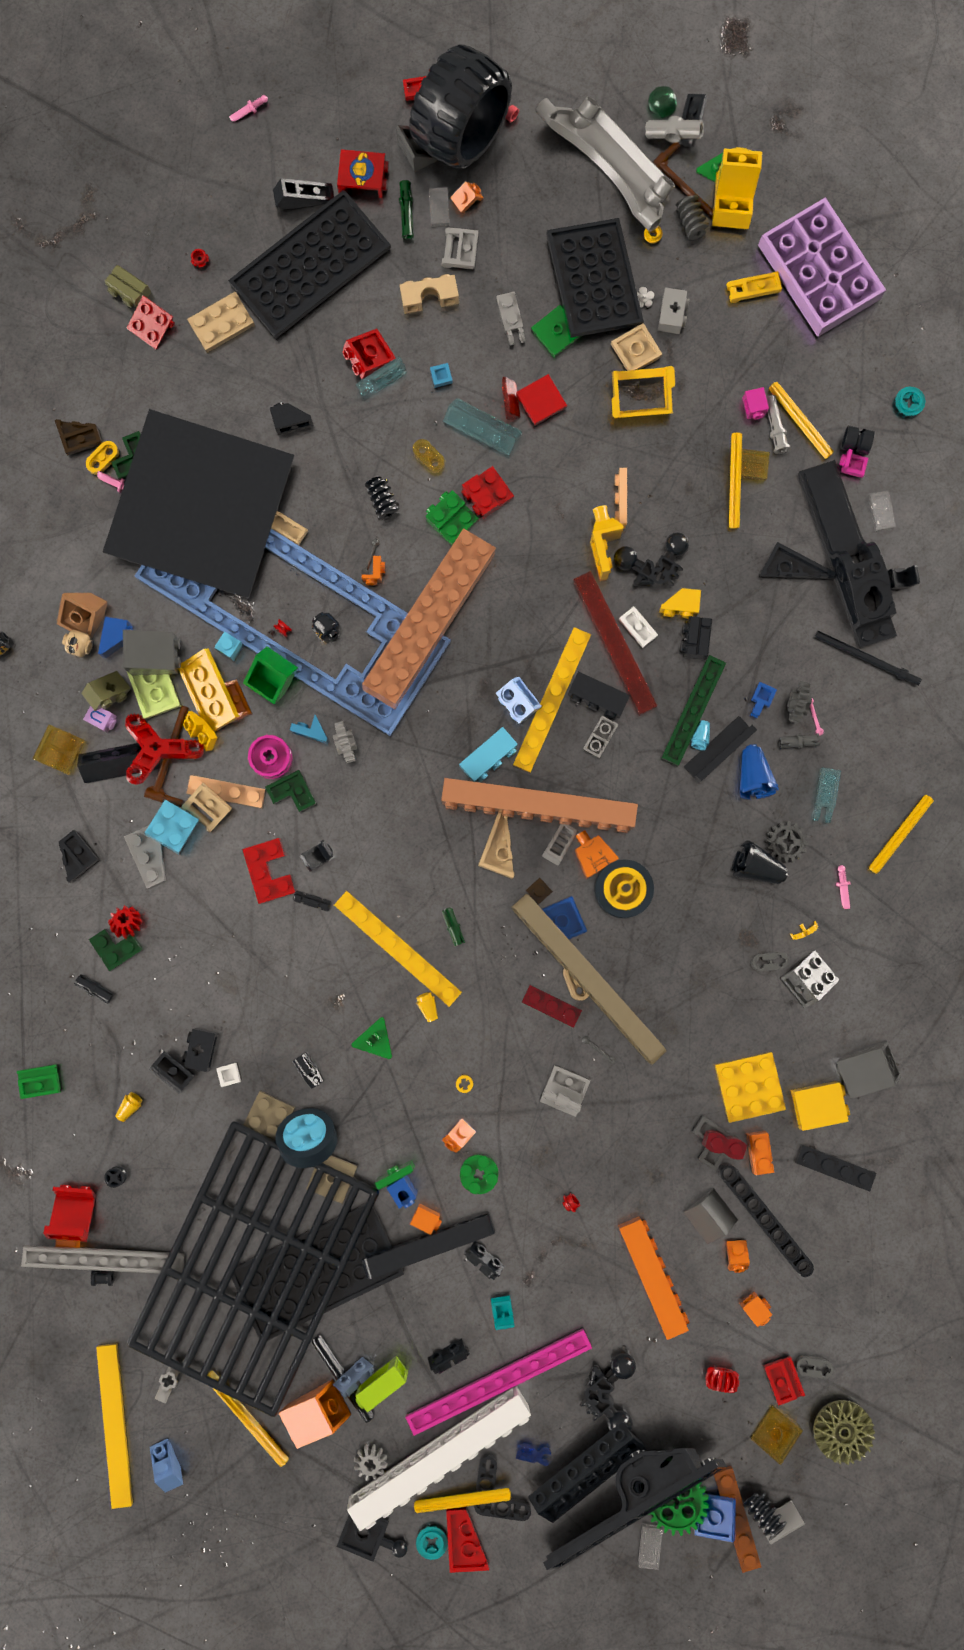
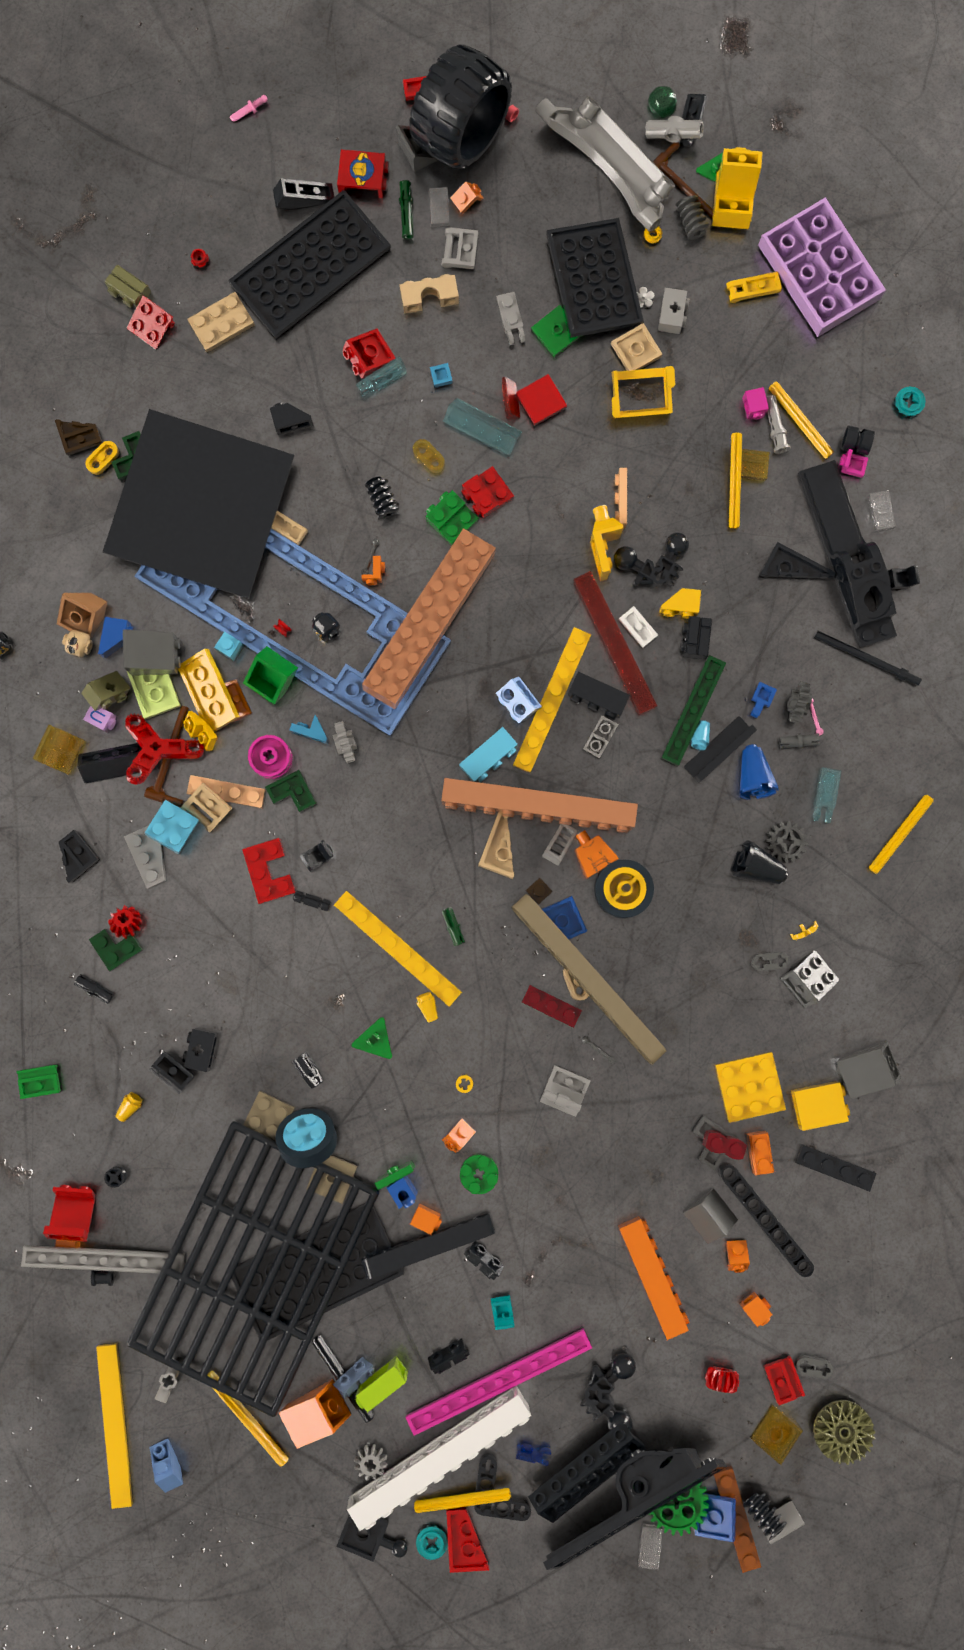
bright pink piece [97,471,125,492] -> none
white plate [216,1063,241,1087] -> none
red plate [562,1193,580,1212] -> none
bright pink piece [836,865,851,909] -> none

